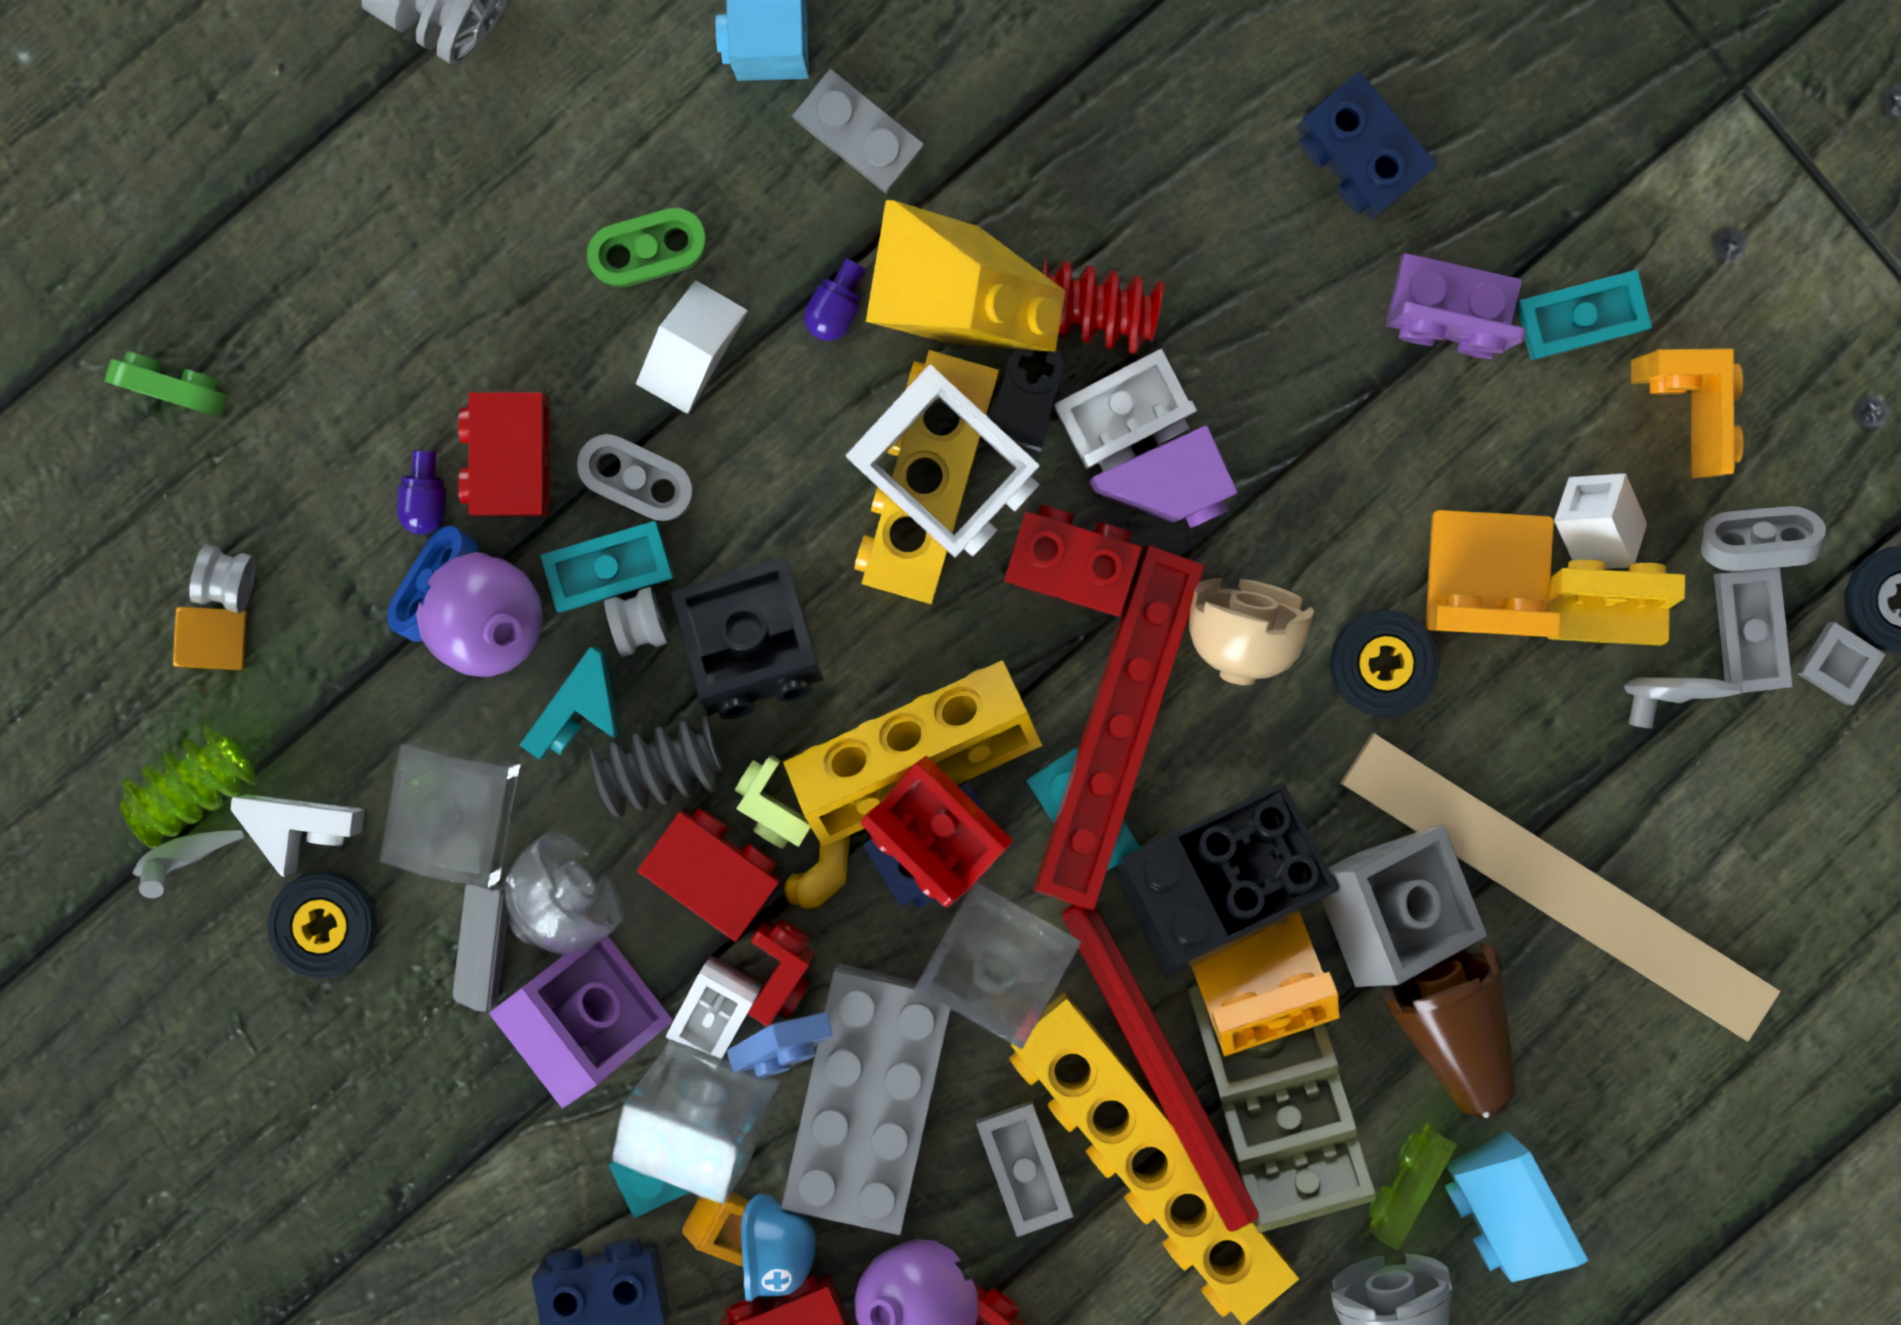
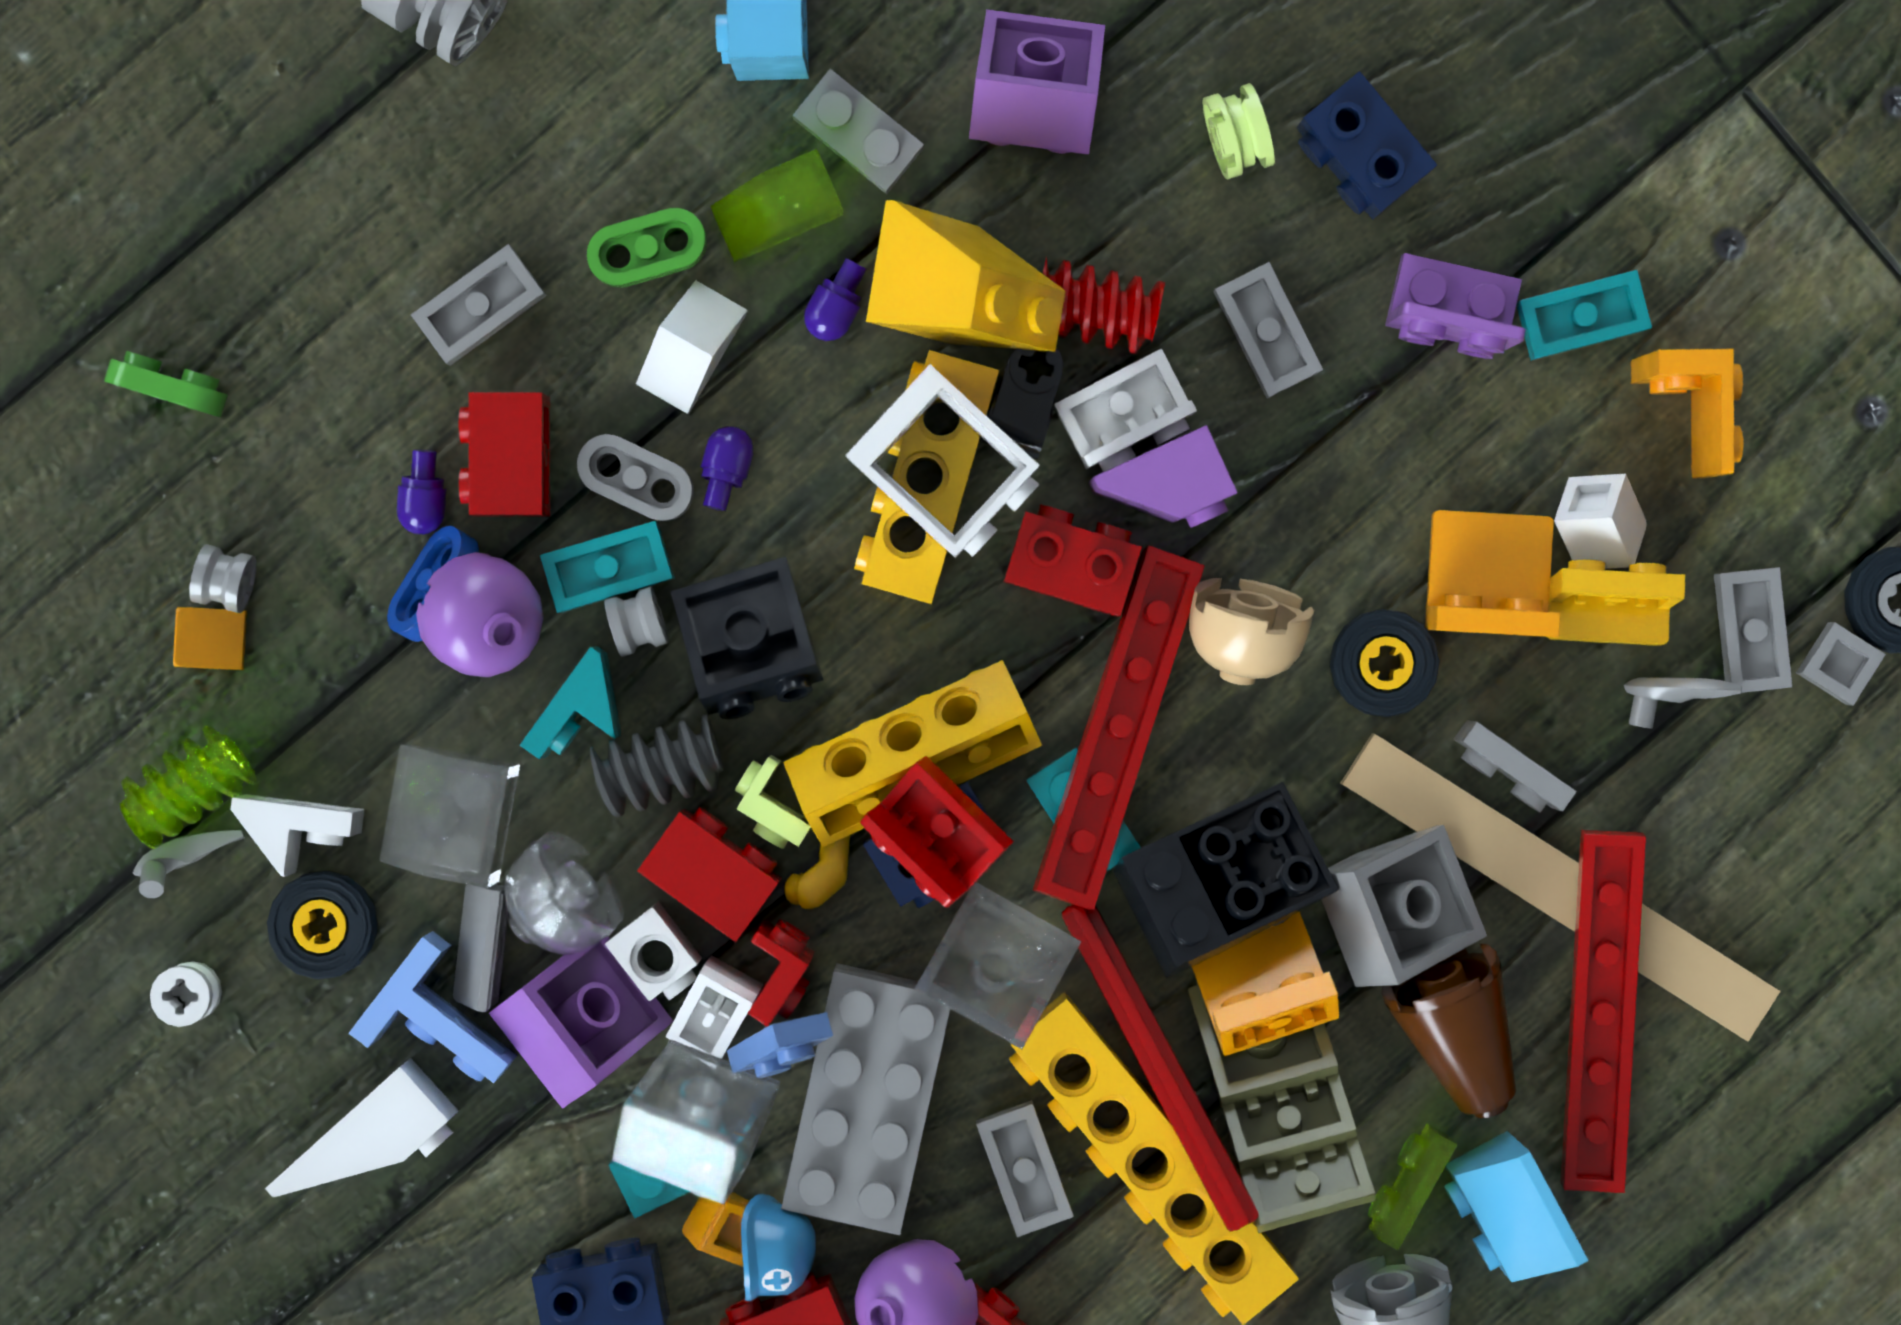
light grey plate [1701,506,1826,571] -> none
none -> white wheel [150,961,222,1027]
none -> white slope [265,1058,458,1197]
none -> light blue bracket [349,931,517,1083]
none -> light grey plate [411,244,547,366]
none -> white brick [605,902,702,1001]
none -> dark purple cylinder [700,426,754,511]
none -> clear neon green slope [710,149,844,262]
none -> medium lavender slope [969,9,1105,155]
none -> yellowish green wheel [1202,83,1275,180]
none -> light grey plate [1213,262,1323,399]
none -> light grey plate [1453,720,1577,813]
none -> red plate [1561,830,1646,1193]

